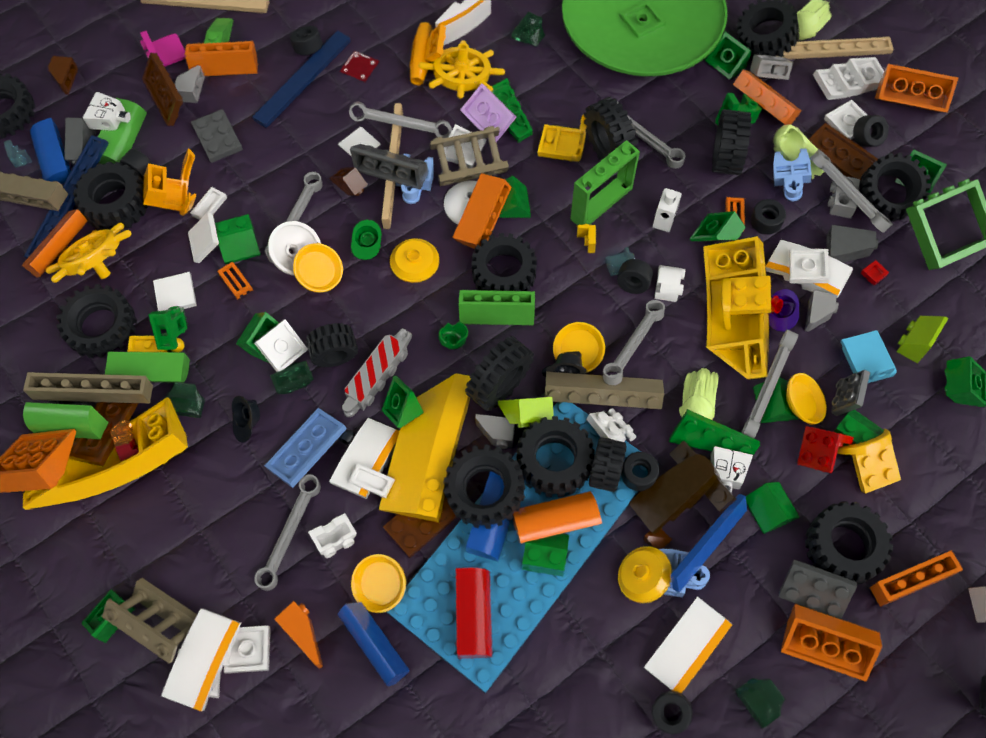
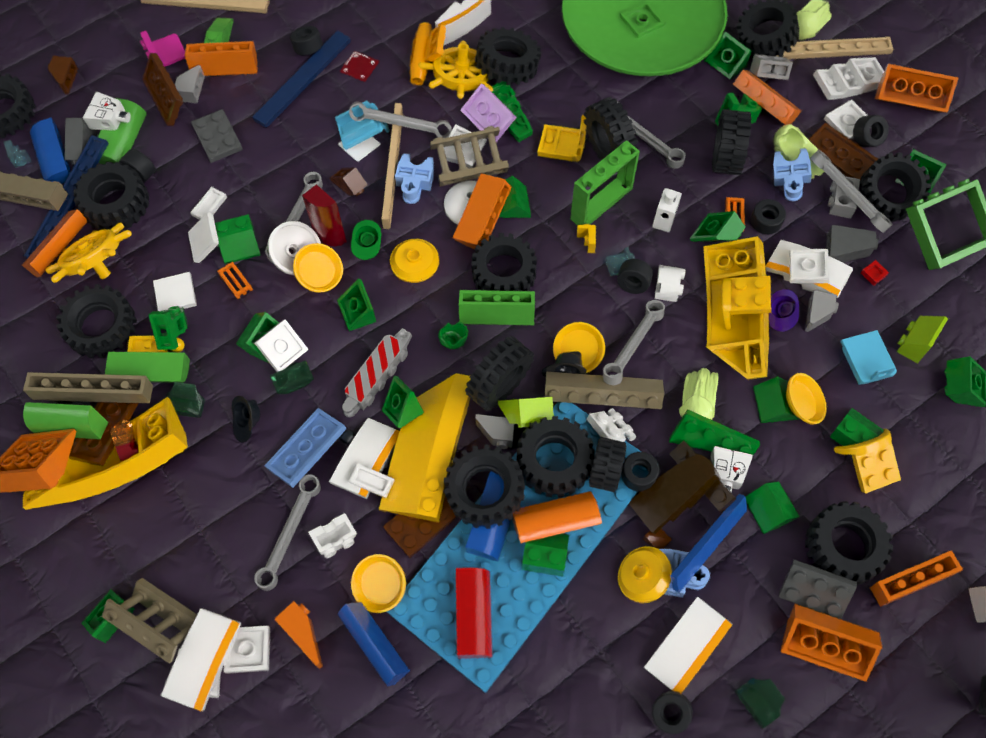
light orange piece [143,148,196,216] -> none
black tyre [306,323,358,367] -> none
dark grey slope [350,144,428,190] -> none
clear green slope [512,12,545,47] -> none
light grey piece [741,330,798,438] -> none
red plate [771,295,783,314] -> none
red bracket [797,426,854,473] -> none
dark grey tile [831,369,870,416] -> none
none -> dark red brick [302,184,347,247]
none -> medium azure piece [335,101,390,150]
none -> green slope [337,279,376,331]
none -> black tyre [475,27,541,85]

